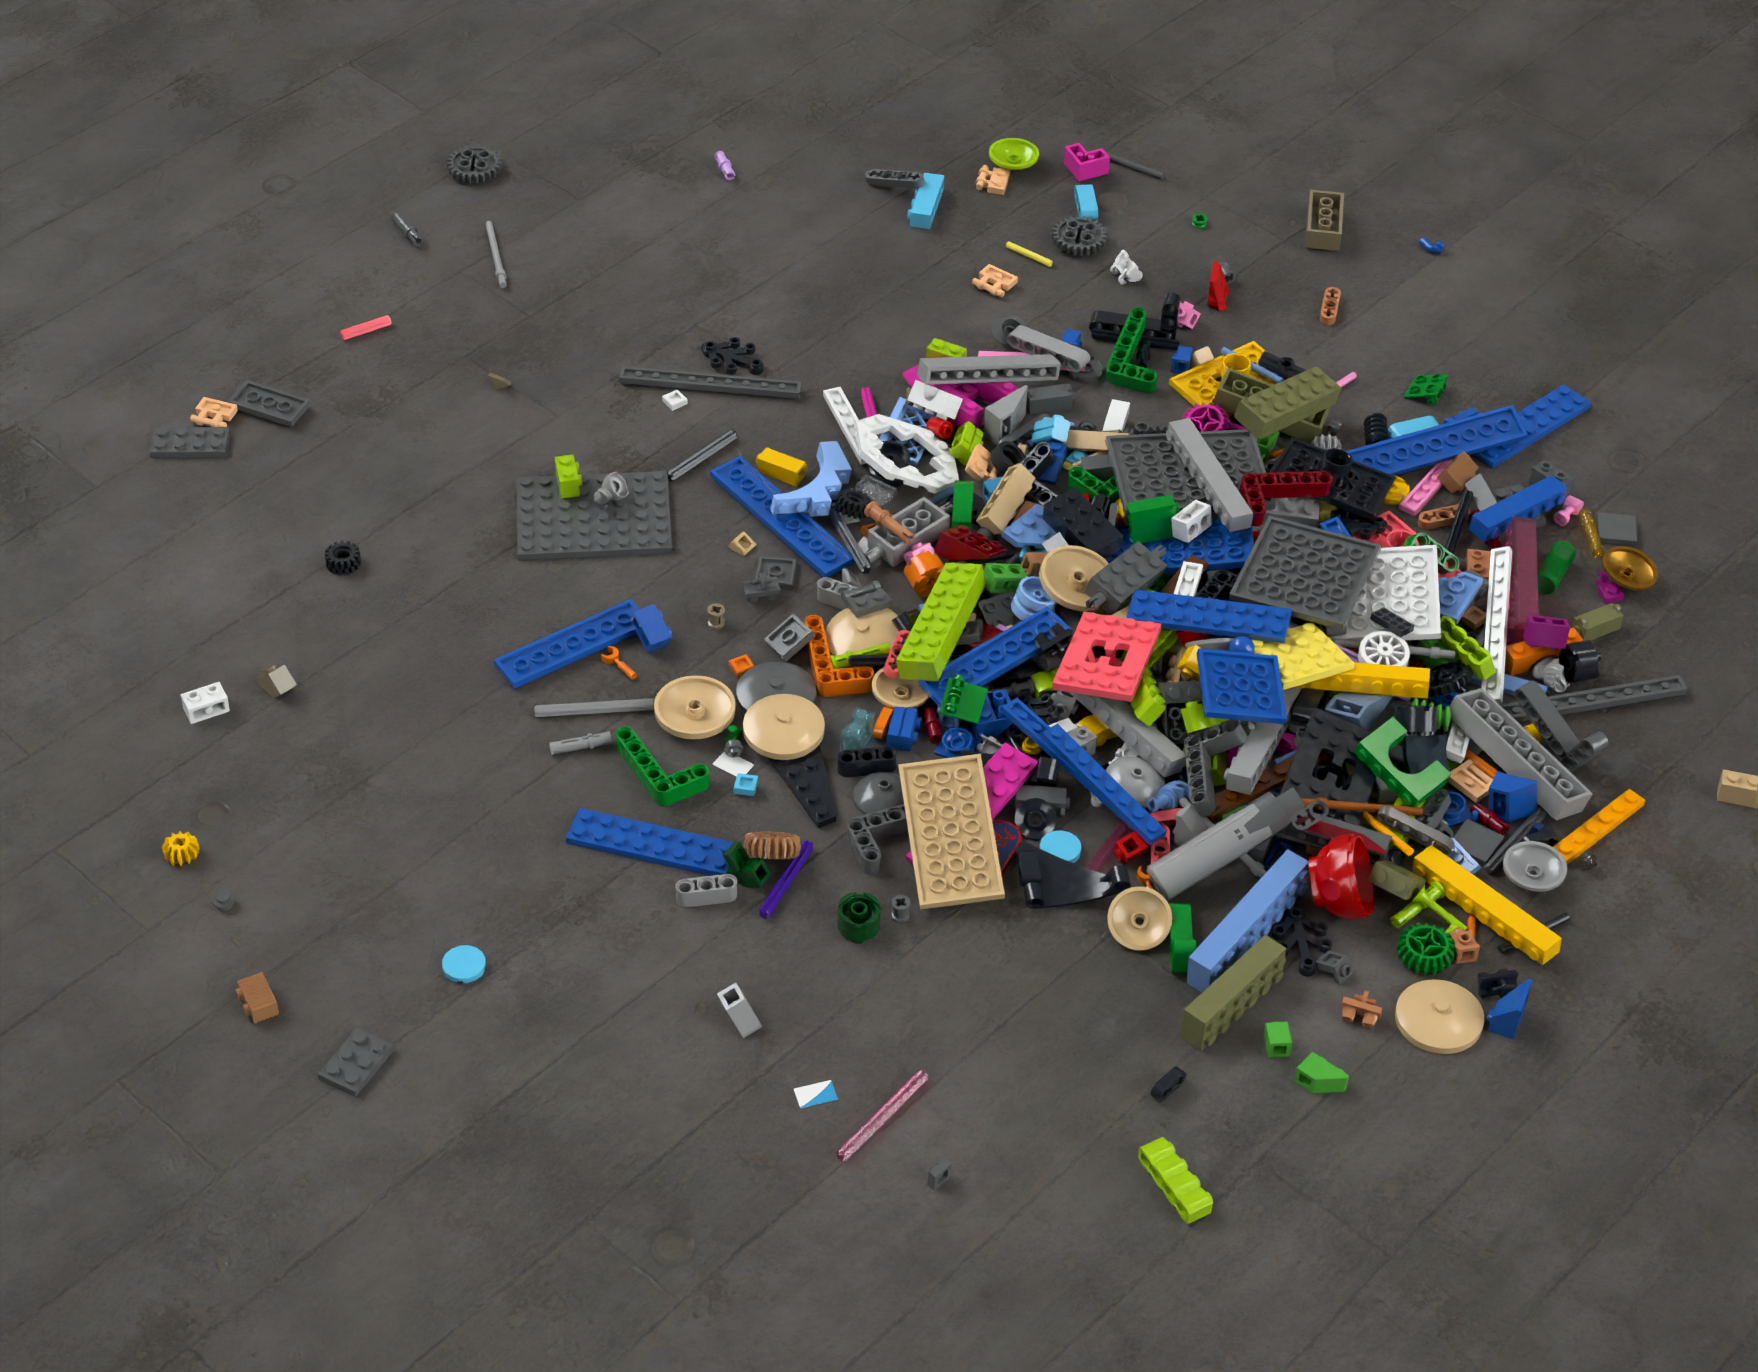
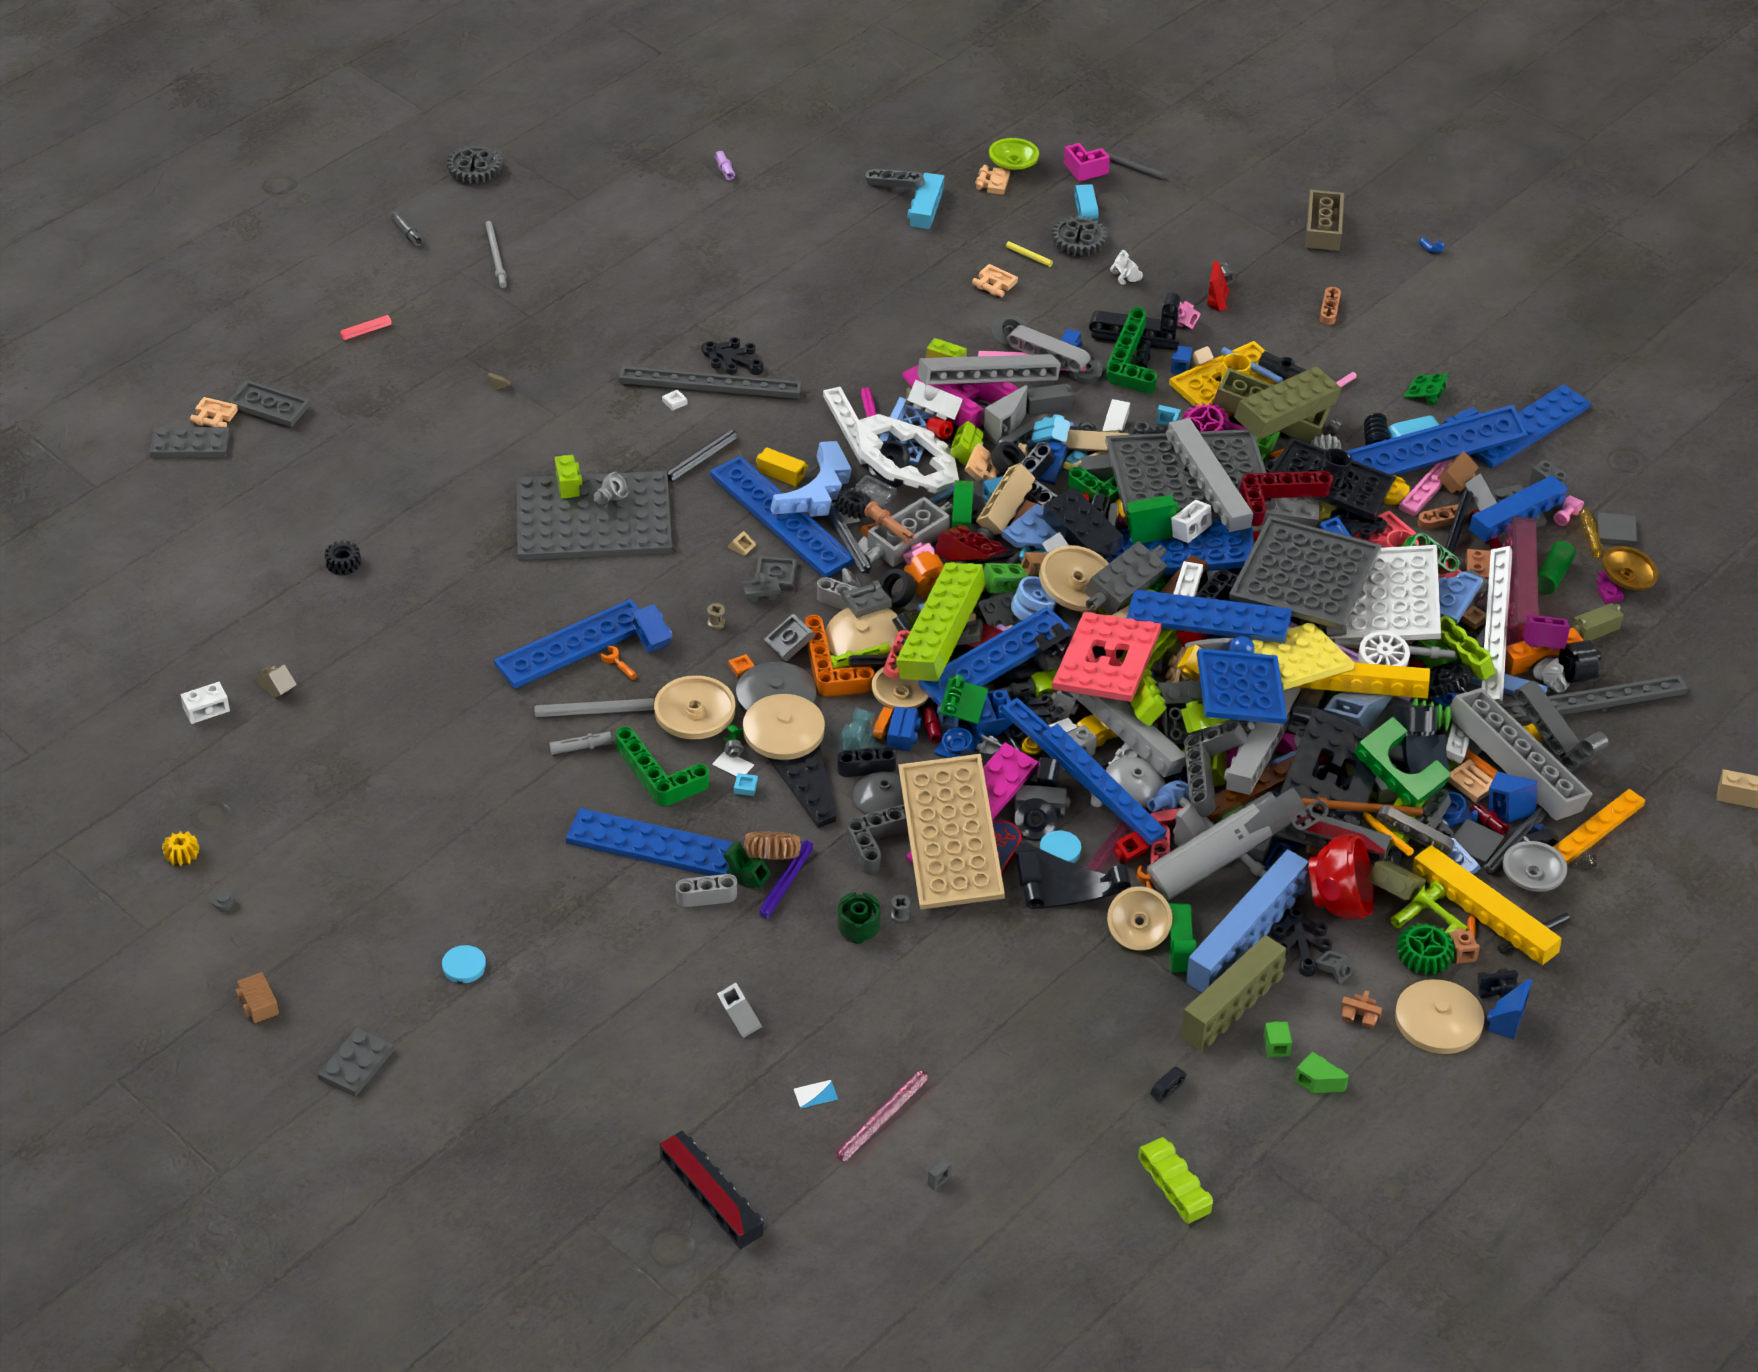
green bush [1192,213,1208,229] -> none
black tile [1370,607,1415,637] -> none
none -> brick [660,1130,764,1250]
none -> black tyre [880,569,916,608]
none -> medium azure bracket [1156,405,1182,426]

